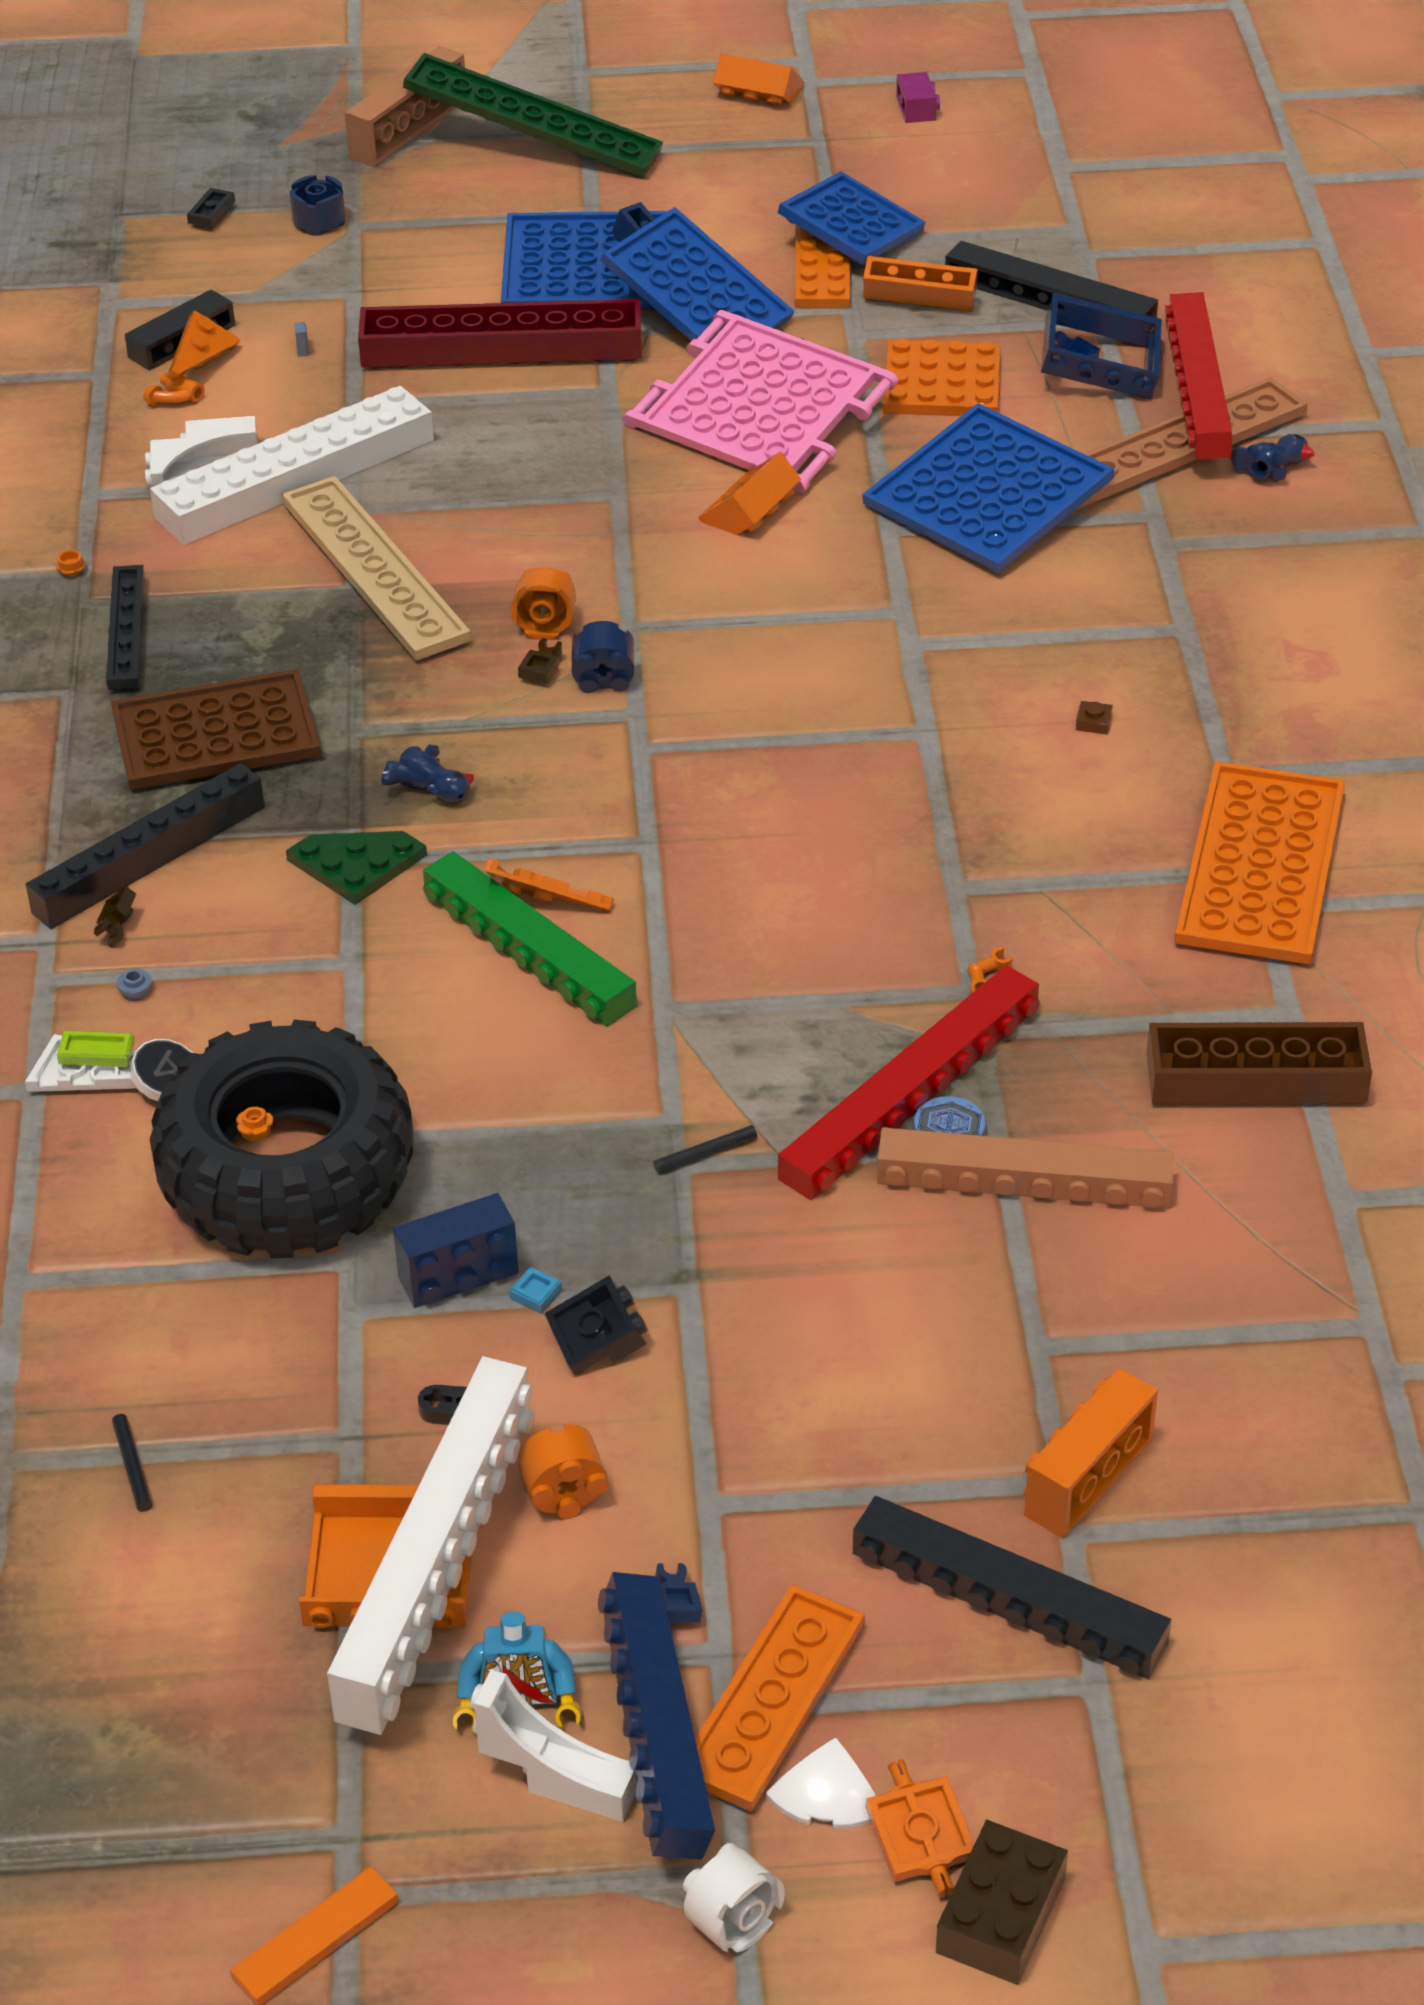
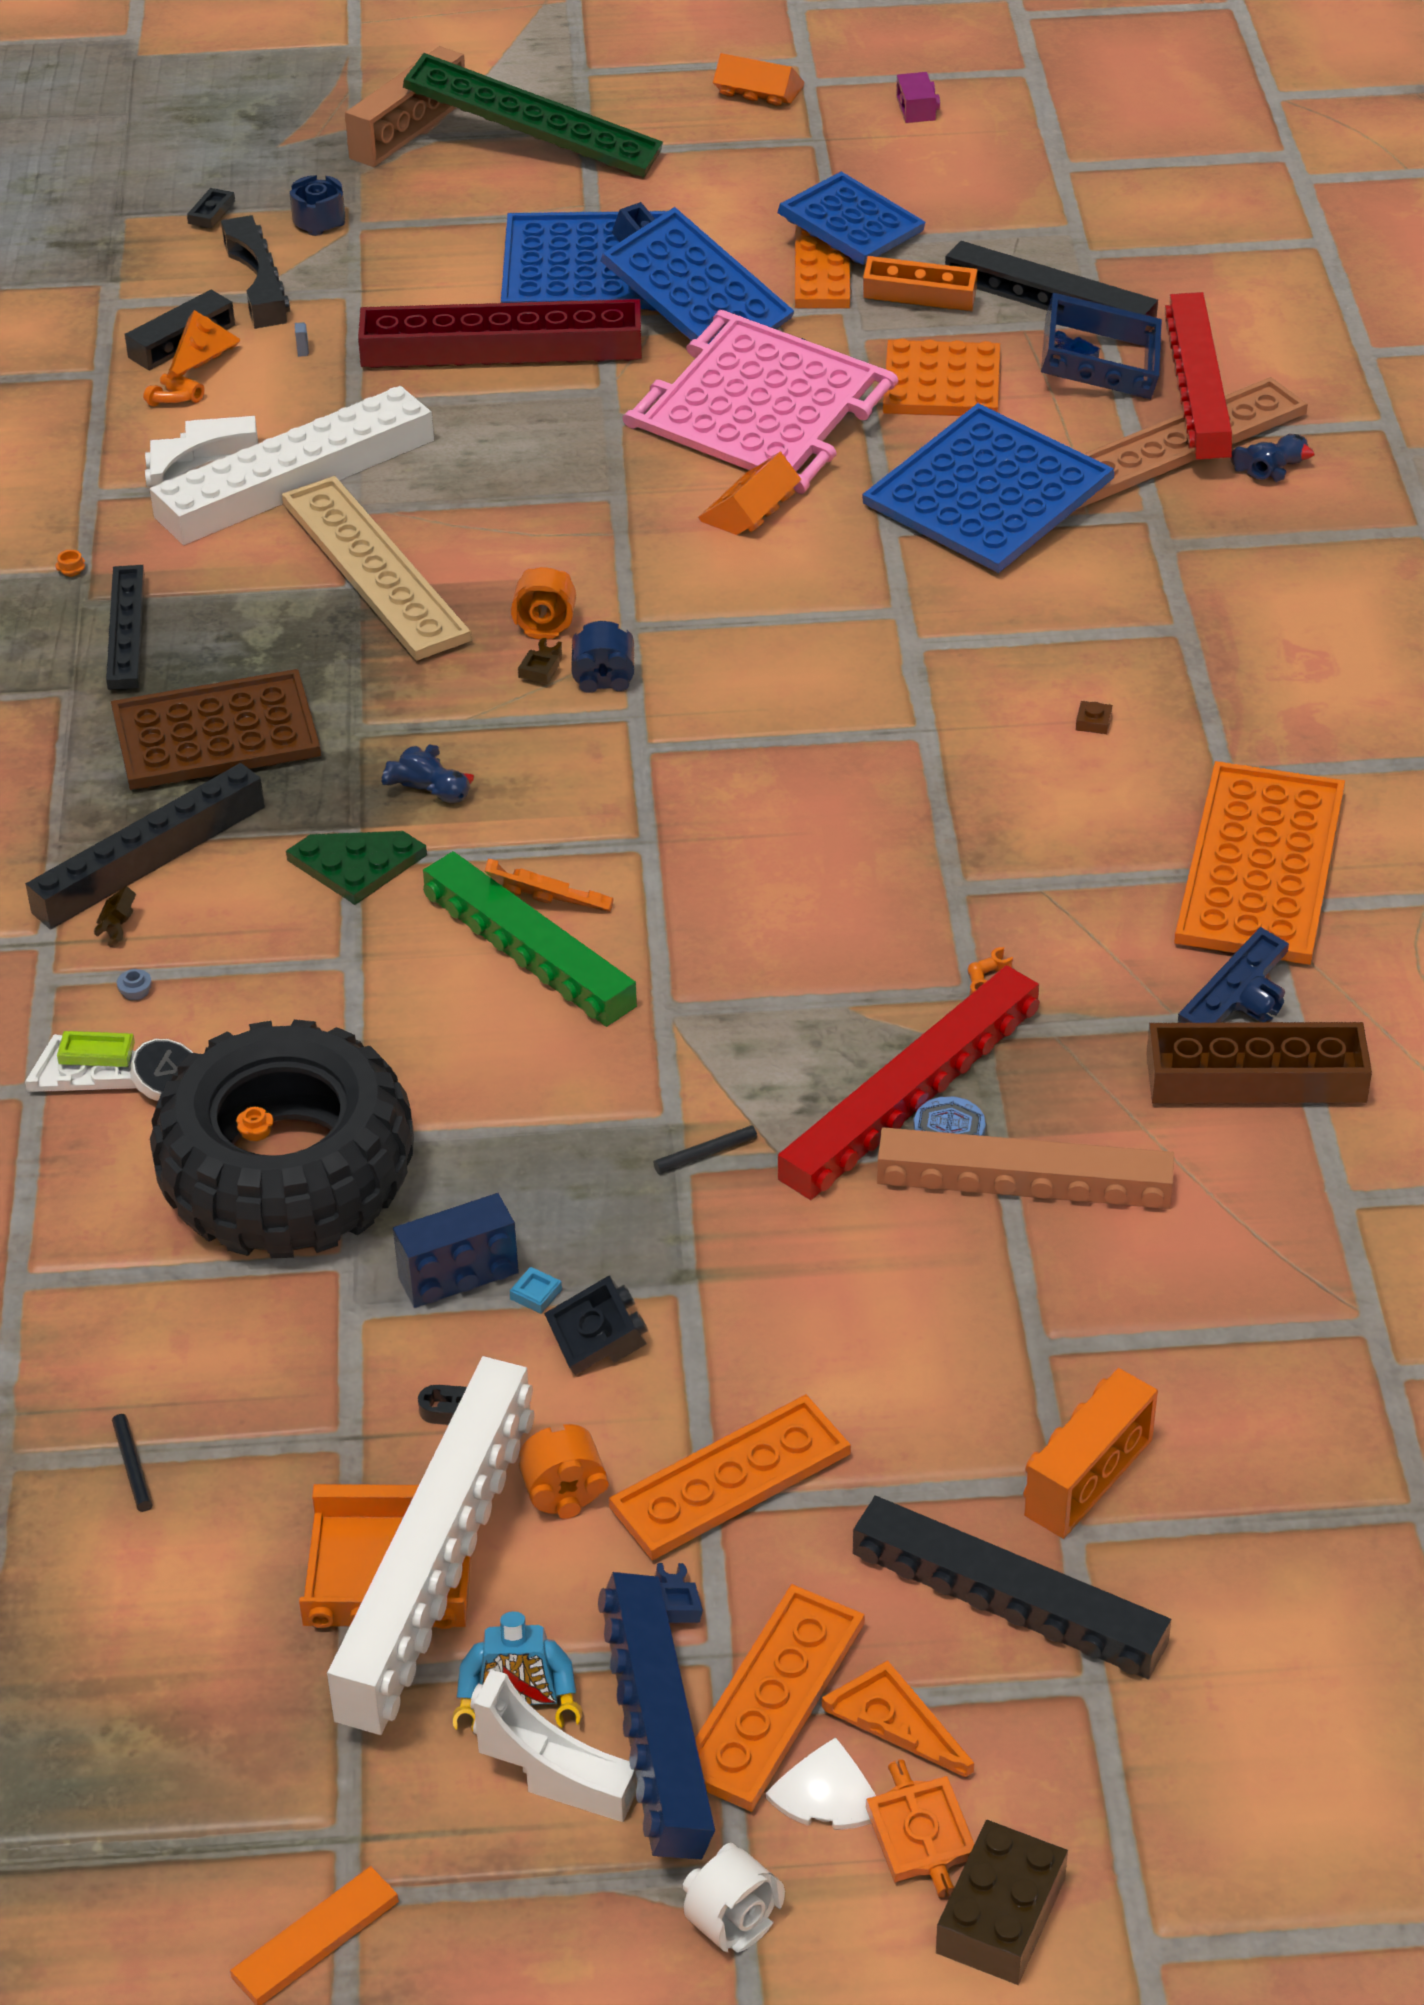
none -> black arch [221,215,290,329]
none -> orange plate [609,1394,851,1561]
none -> orange wing [822,1660,974,1777]
none -> dark blue plate [1178,927,1289,1023]

